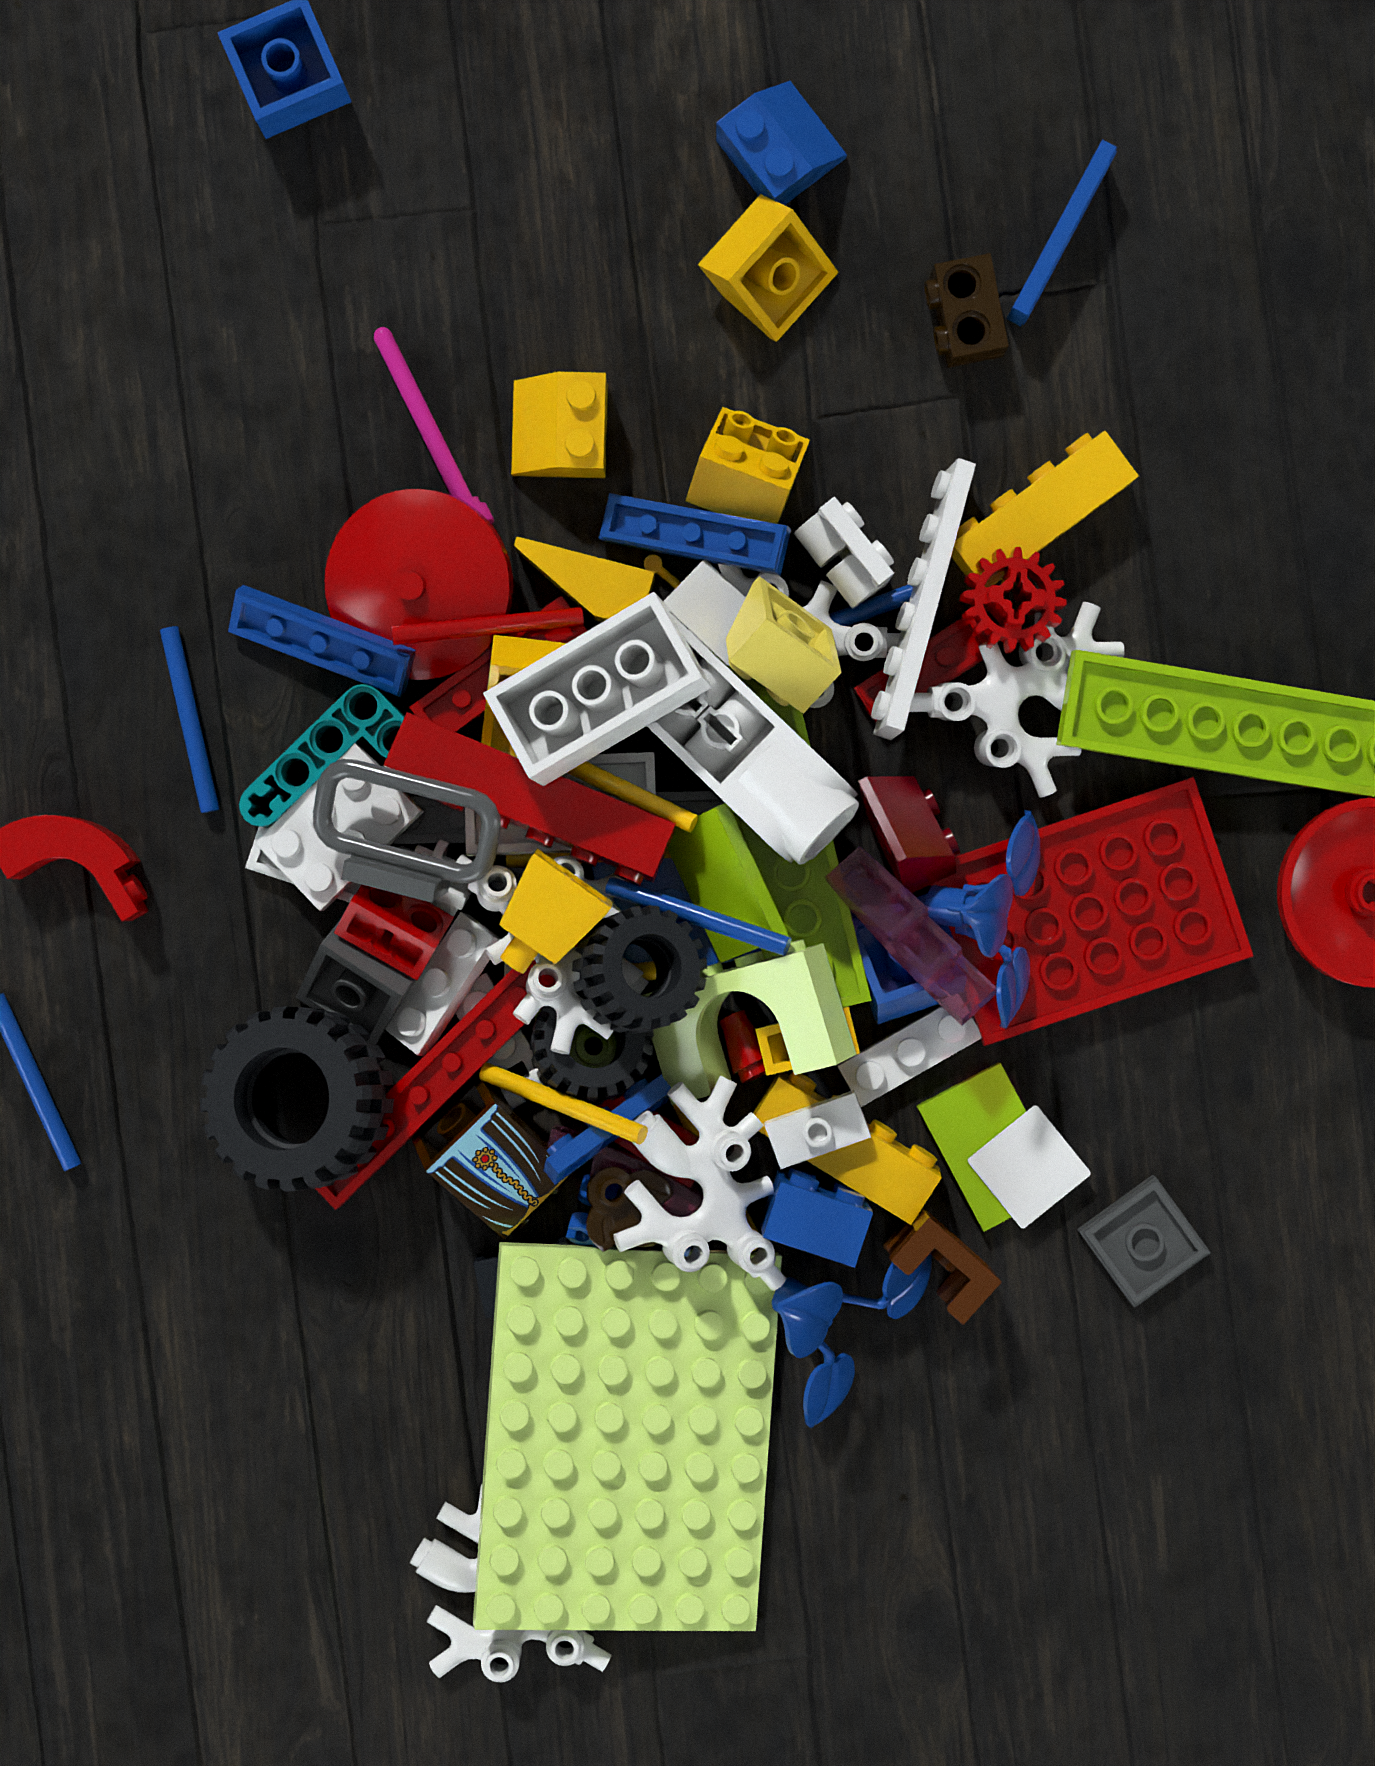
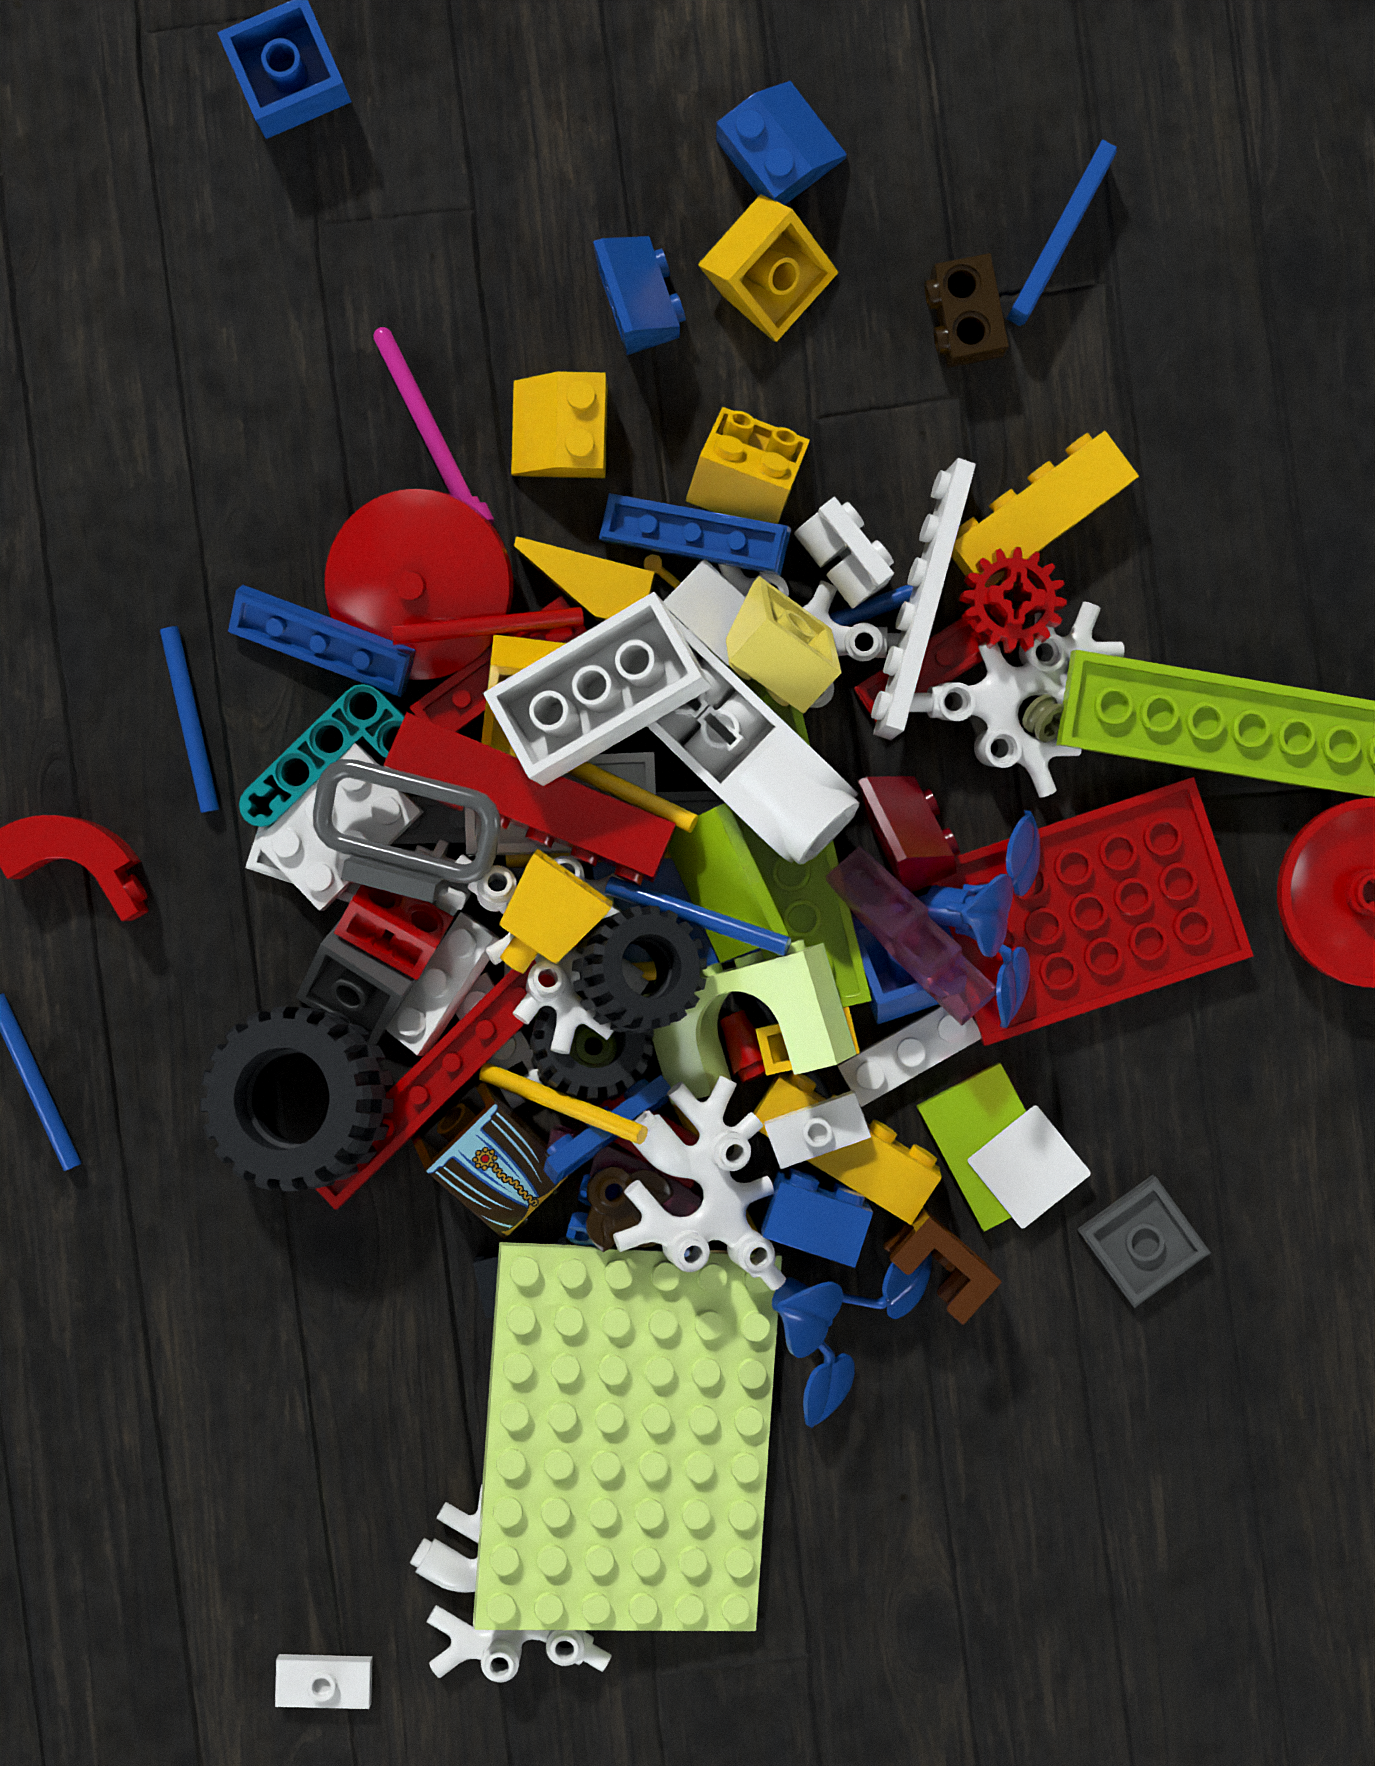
none -> white plate [275,1654,373,1709]
none -> blue slope [593,236,686,355]
none -> olive bush [1022,694,1064,743]

